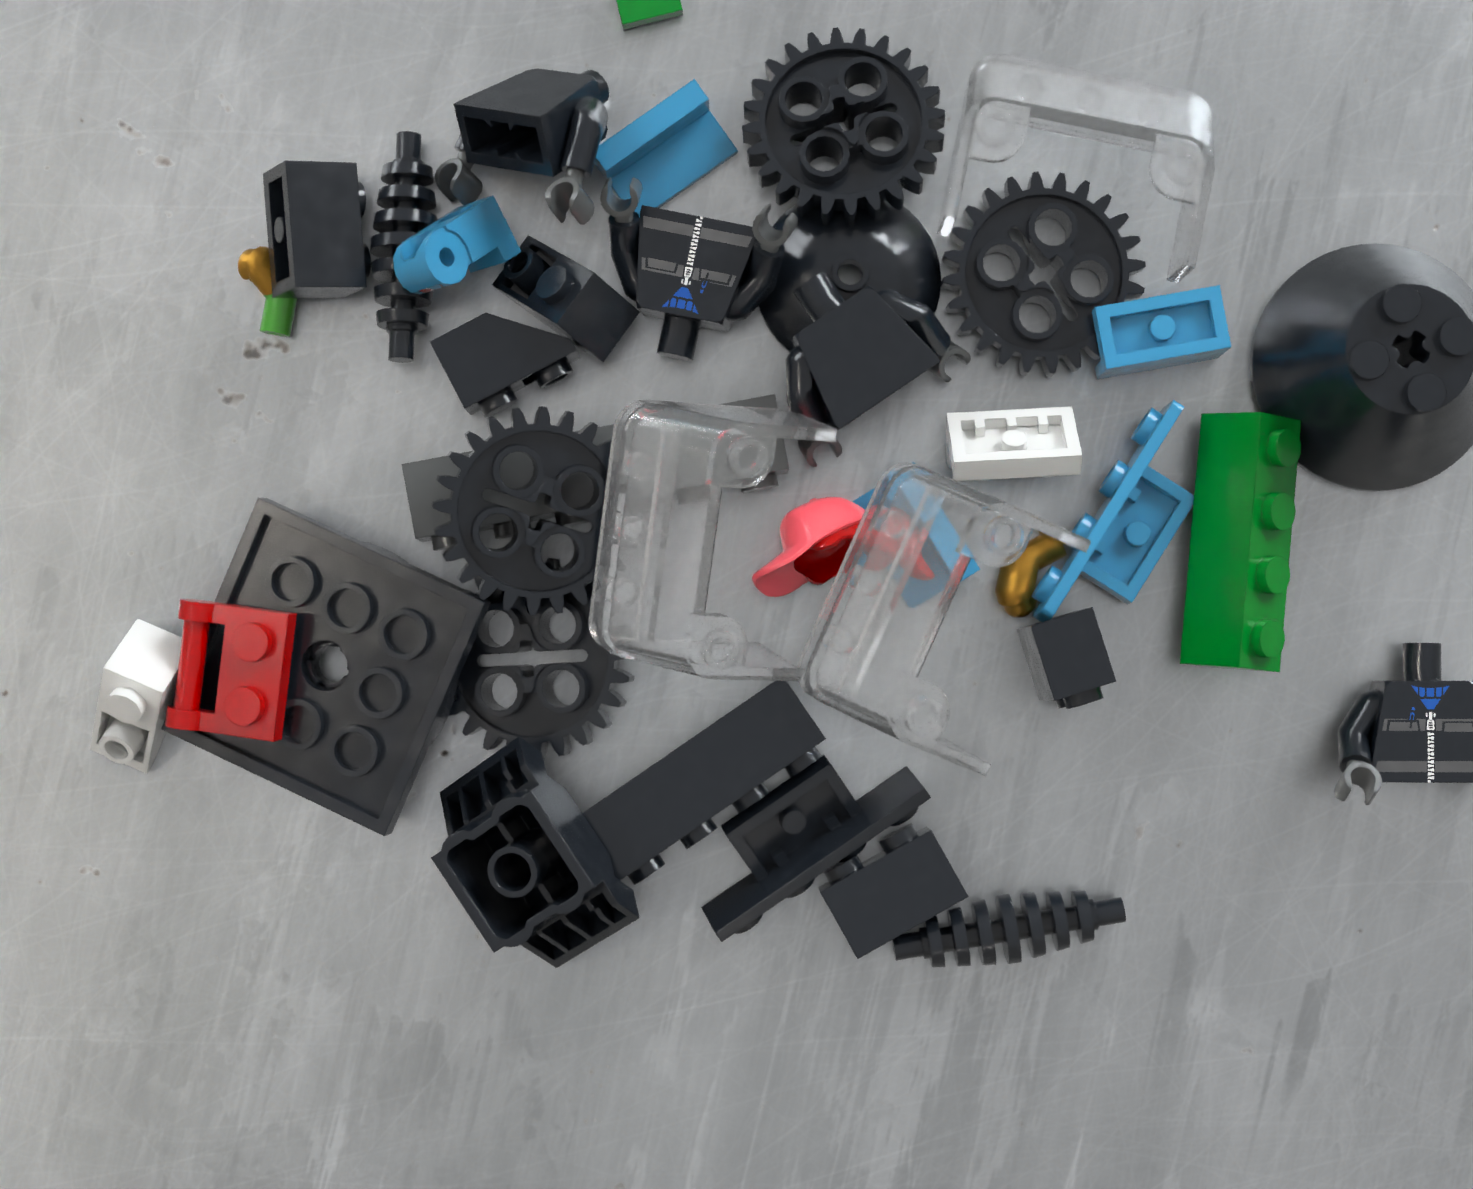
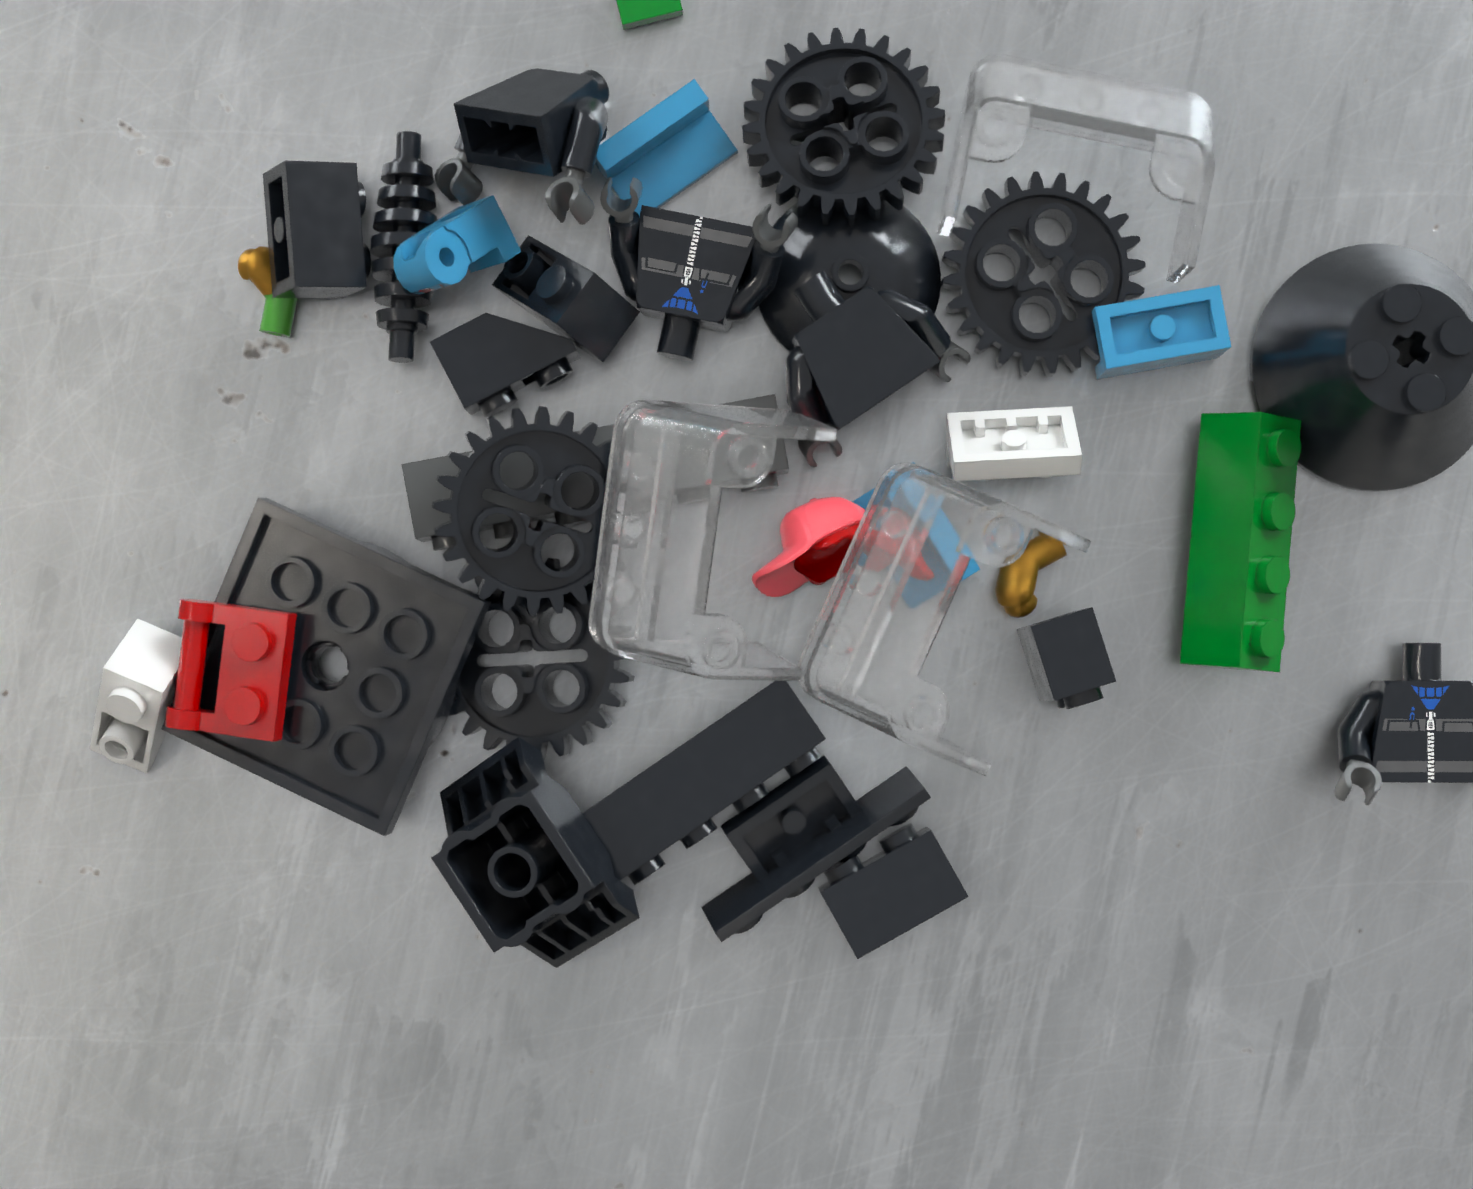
black piece [892,890,1126,968] -> none
dark azure bracket [1032,400,1194,622] -> none

